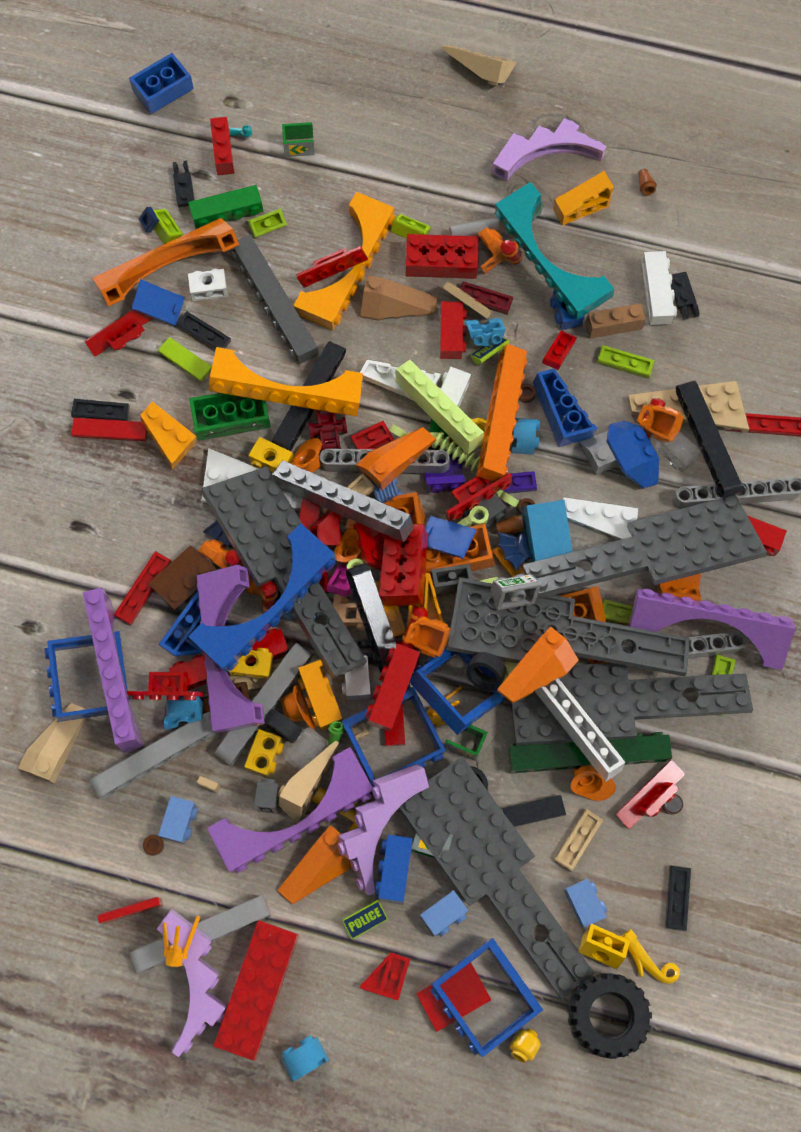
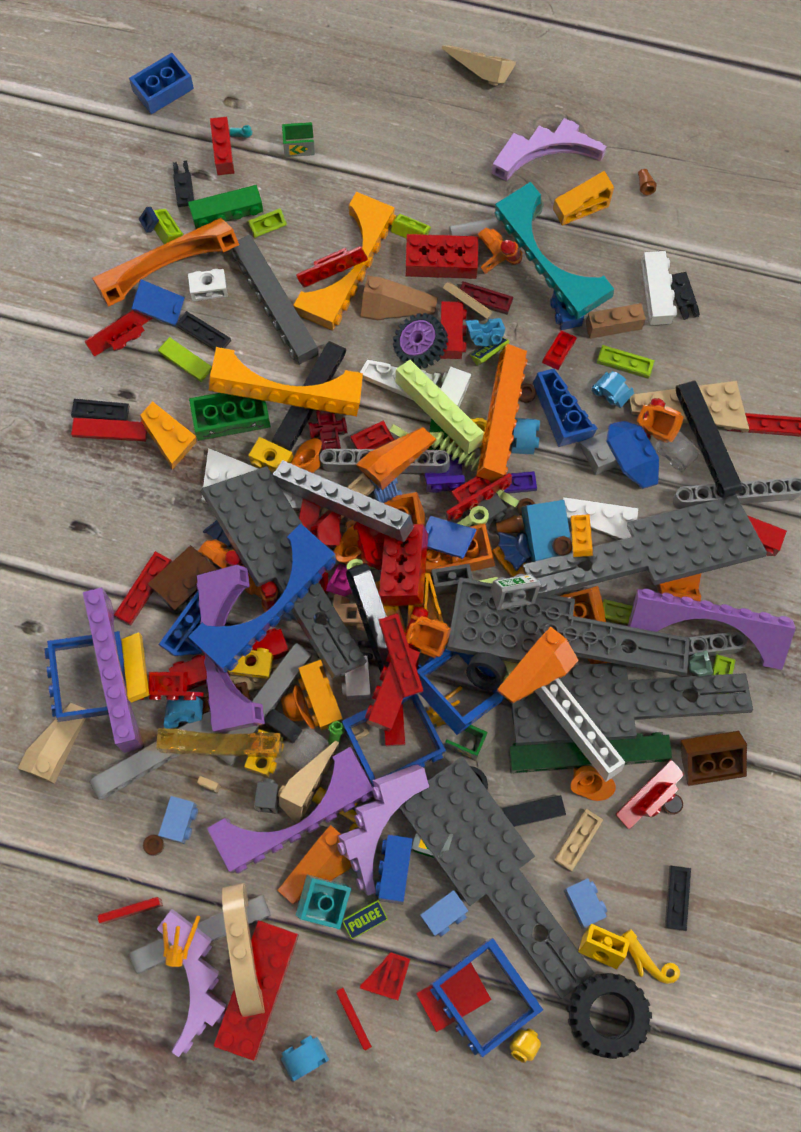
none -> yellow tile [121,632,149,703]
none -> clear yellow arch [156,728,283,758]
none -> tan arch [222,883,265,1017]
none -> teal brick [296,874,351,929]
none -> red tile [336,987,372,1051]
none -> red tile [378,613,424,698]
none -> wheel [393,313,448,369]
none -> reddish brown tile [552,536,572,555]
none -> light orange tile [571,514,593,557]
none -> dark azure cylinder [592,371,634,408]
none -> reddish brown slope [681,730,747,786]
none -> sand green piece [688,650,713,677]

